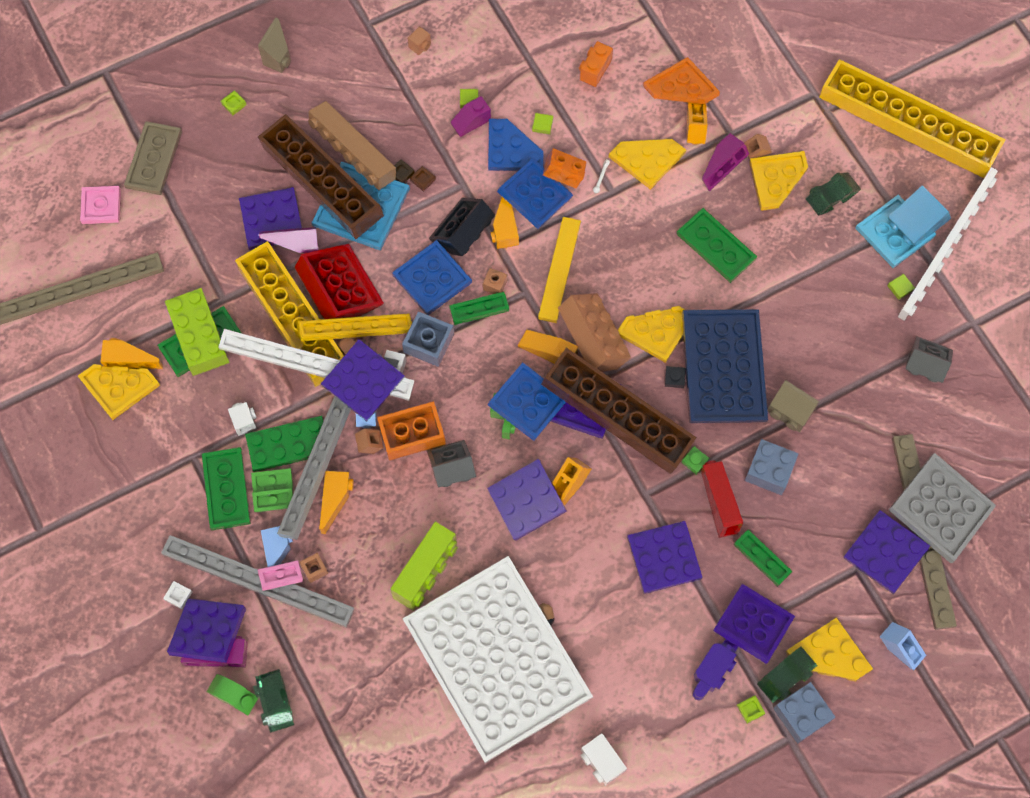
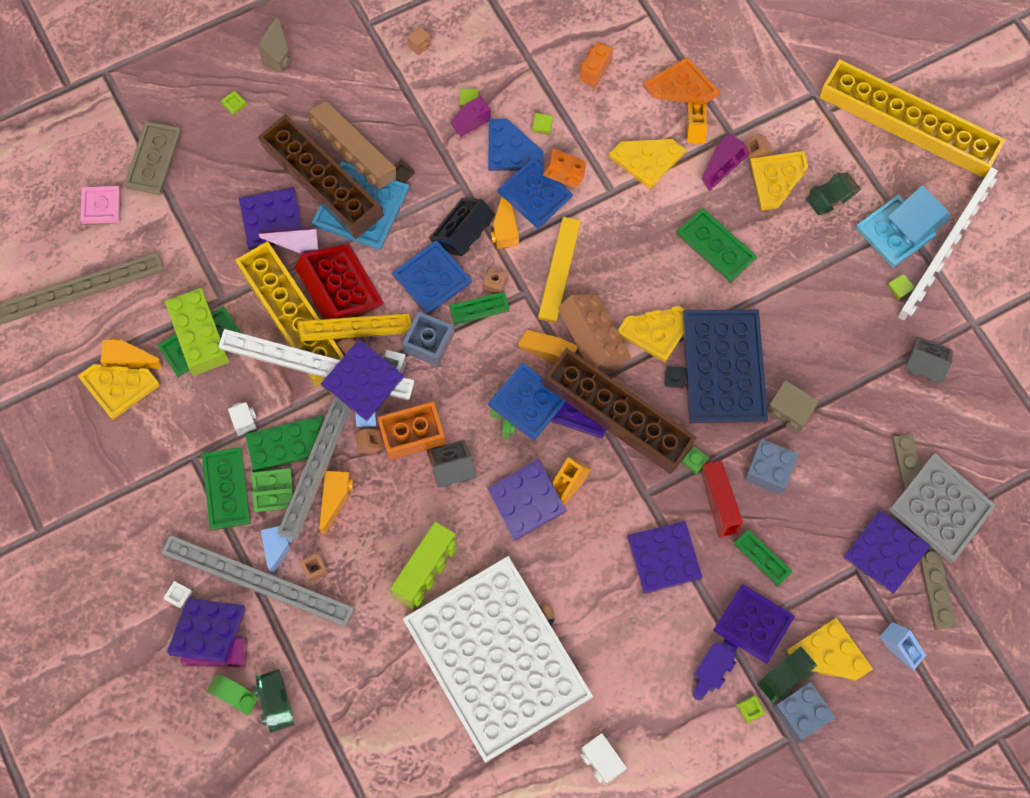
bright pink plate [258,560,303,591] -> none
reddish brown tile [410,166,436,192] -> none
white hinge [593,159,610,193] -> none

